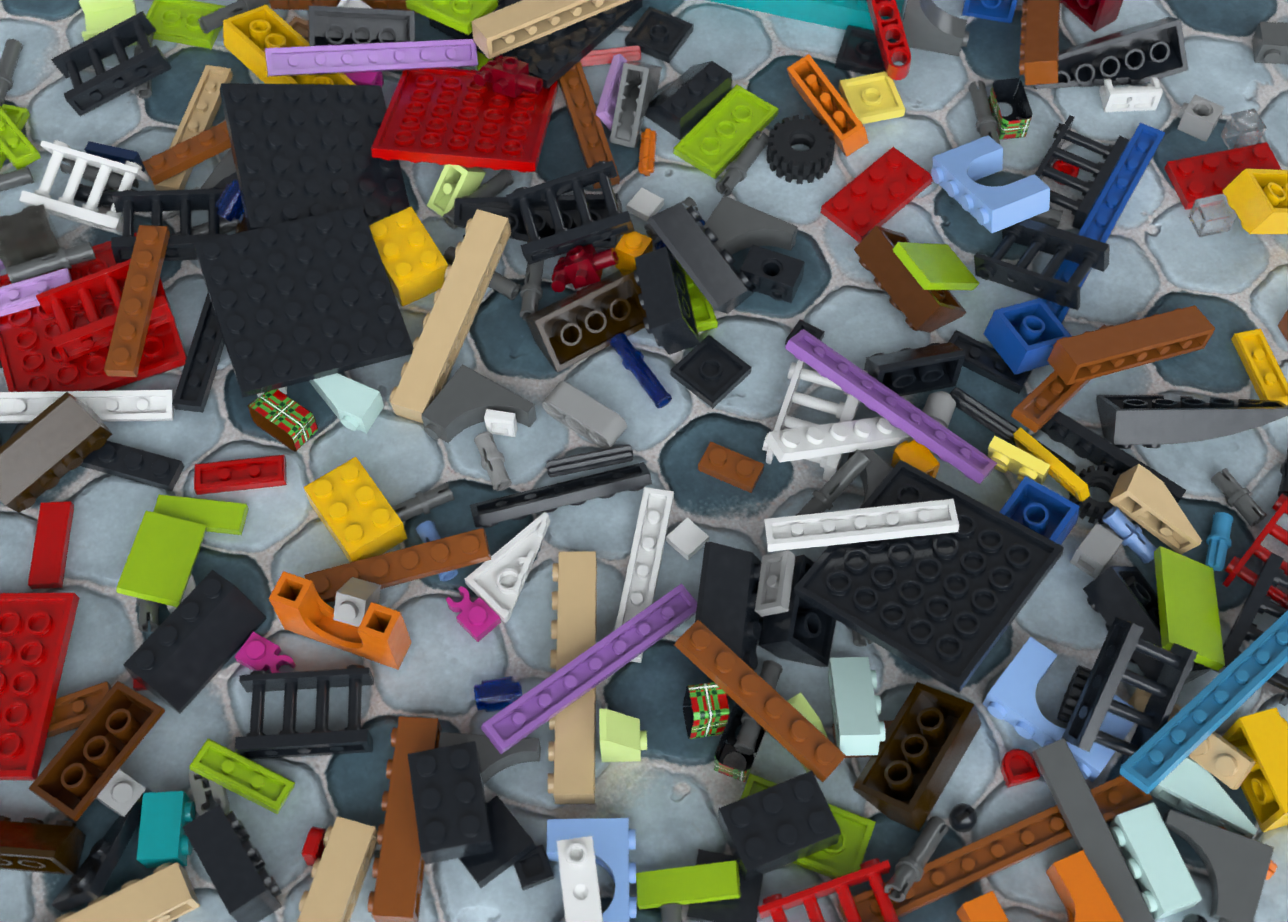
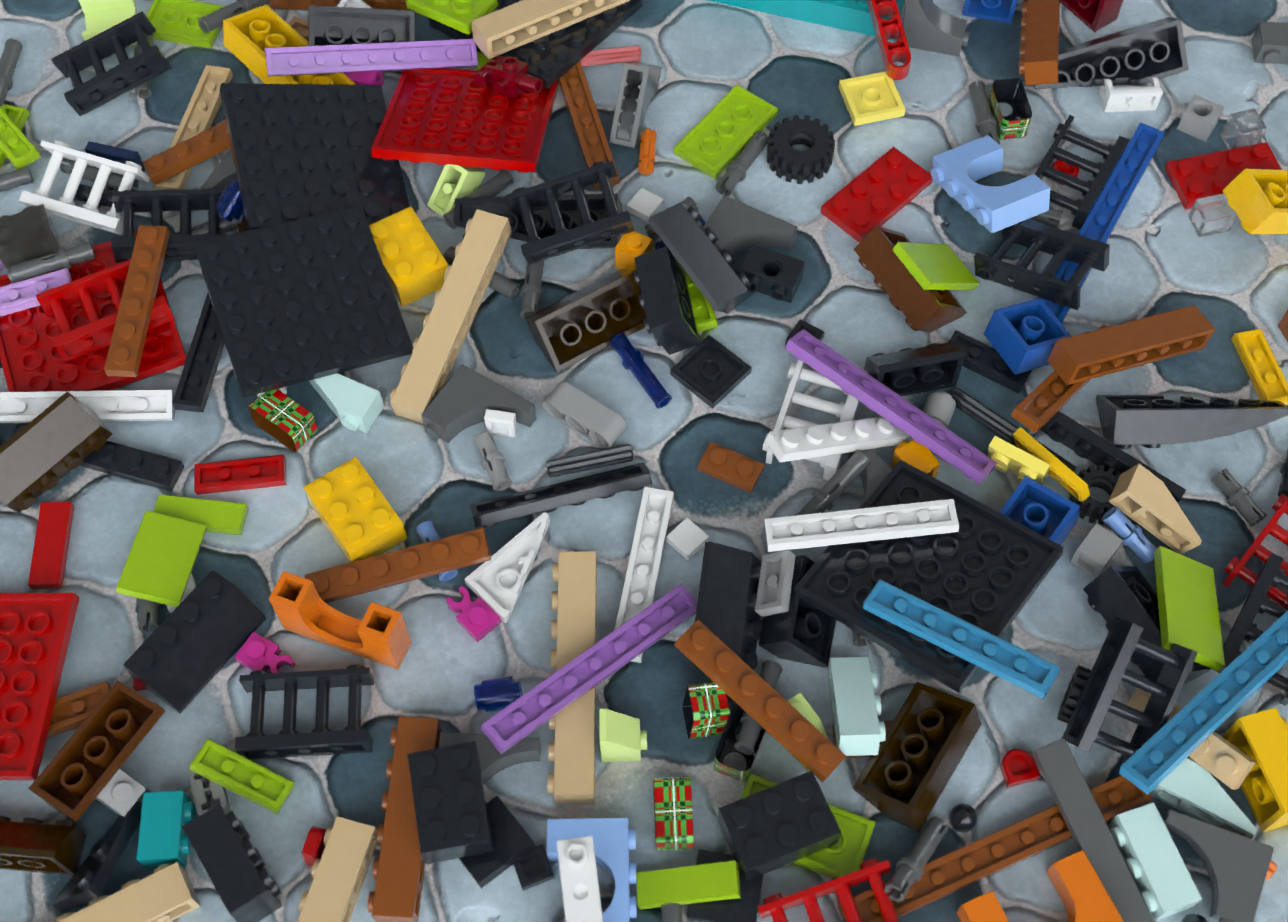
light grey brick [333,577,381,627] -> none
dark grey pin [391,482,454,522] -> none
dark red piece [551,244,619,293] -> none
lavender tile [596,54,627,131] -> none
black tile [625,6,694,63] -> none
black slope [645,61,732,140] -> none
orange brick [787,54,869,157] -> none
black tile [835,25,896,75] -> none
light blue arch [982,636,1136,783] -> none
dark azure axle [1205,512,1234,571] -> none
none -> piece [653,776,694,851]
none -> dark azure tile [863,579,1060,699]

